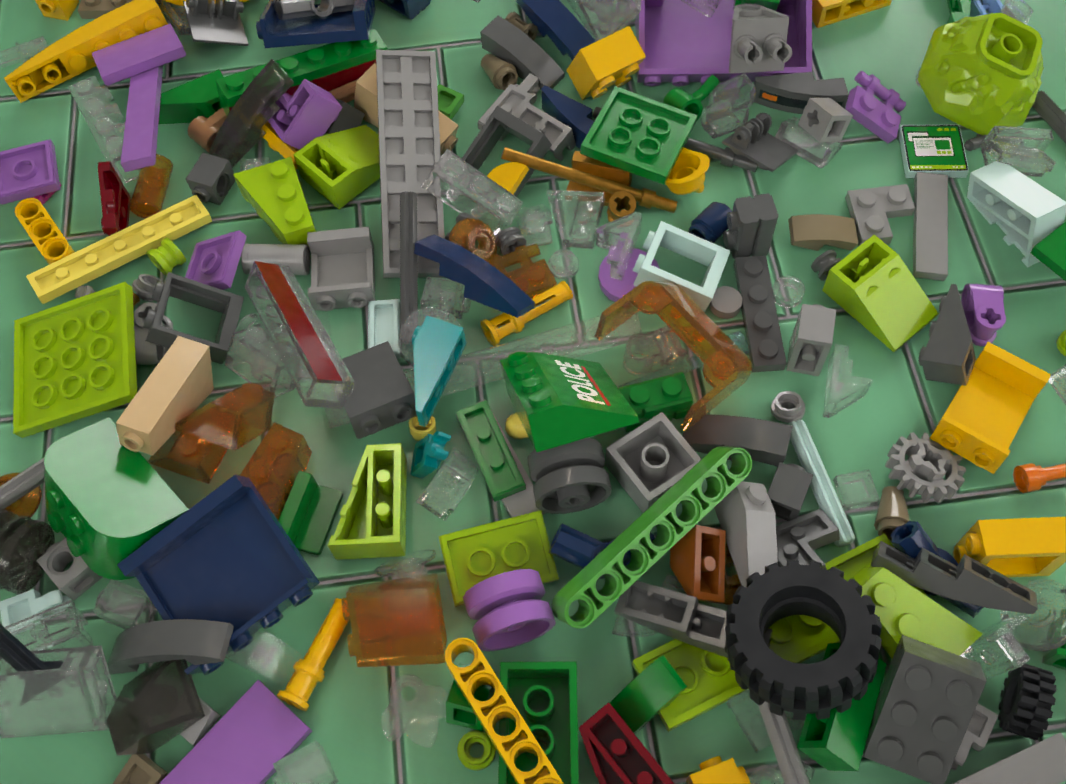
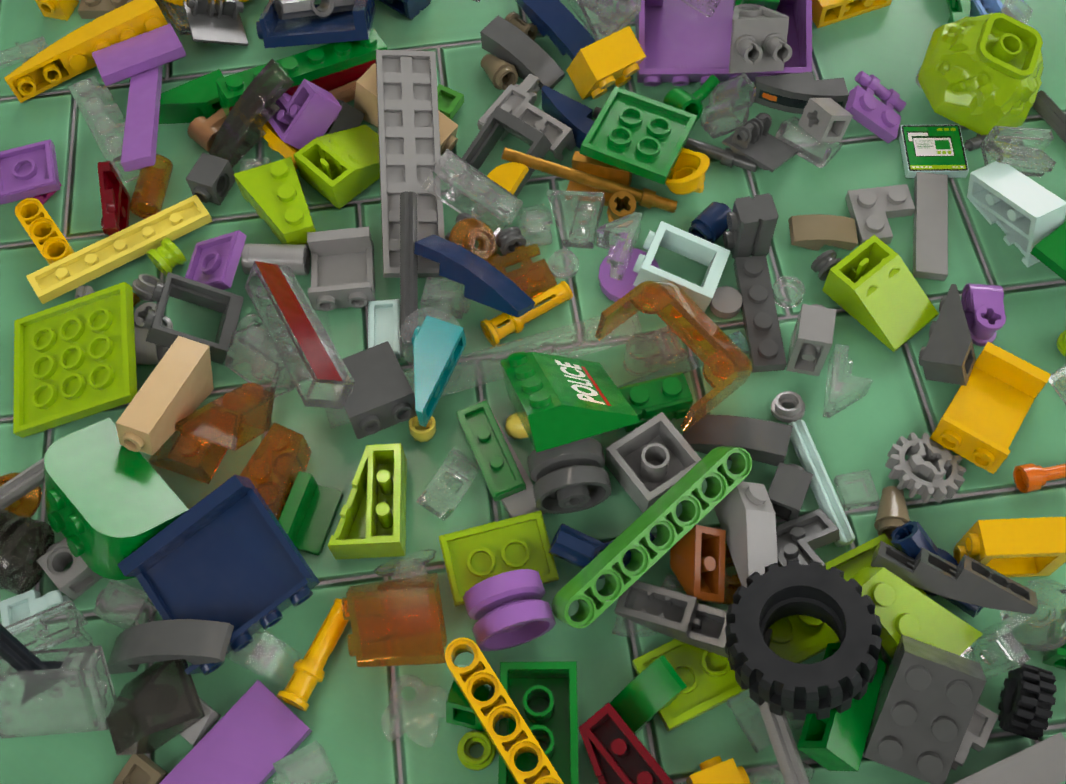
teal plate [410,431,451,479] -> none

